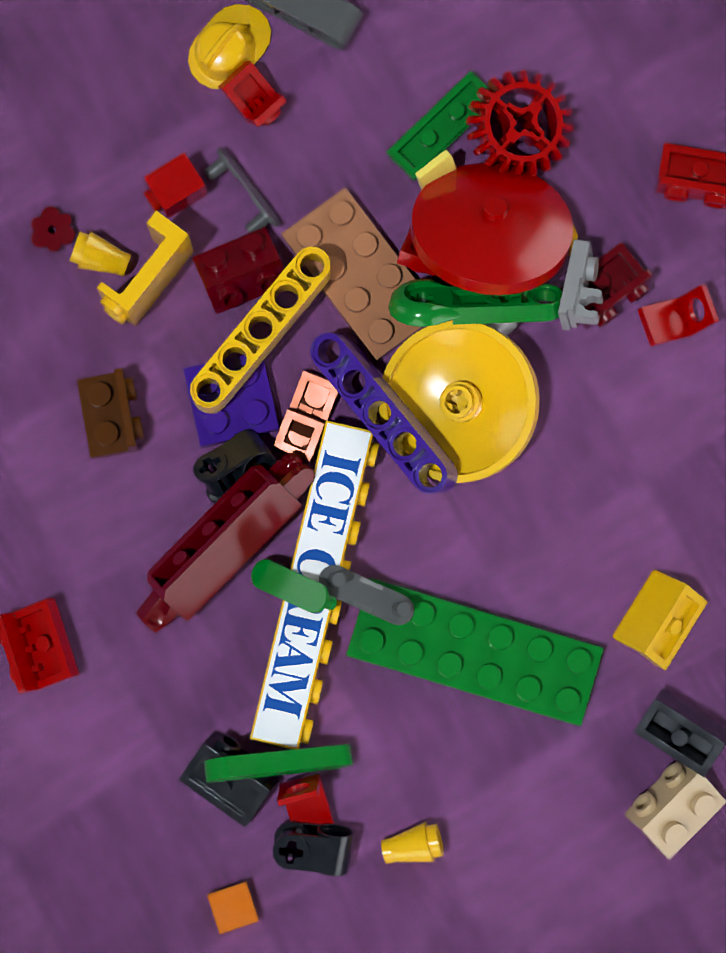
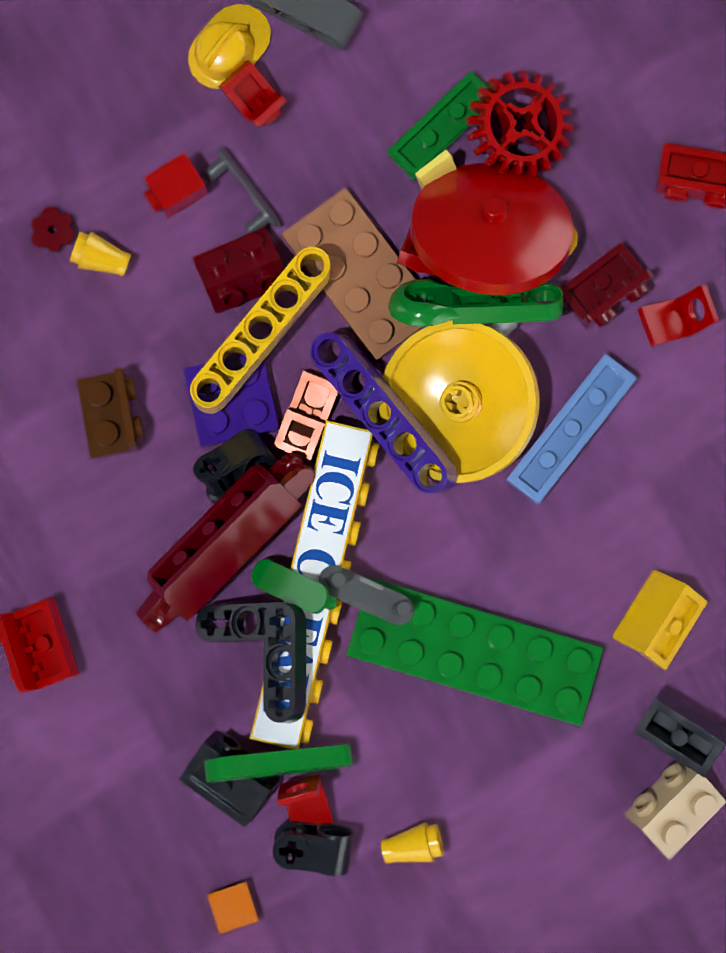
yellow panel [96,210,194,326] -> none
light grey plate [558,240,603,331] -> none
none -> black beam [195,602,306,724]
none -> medium blue plate [506,353,637,506]

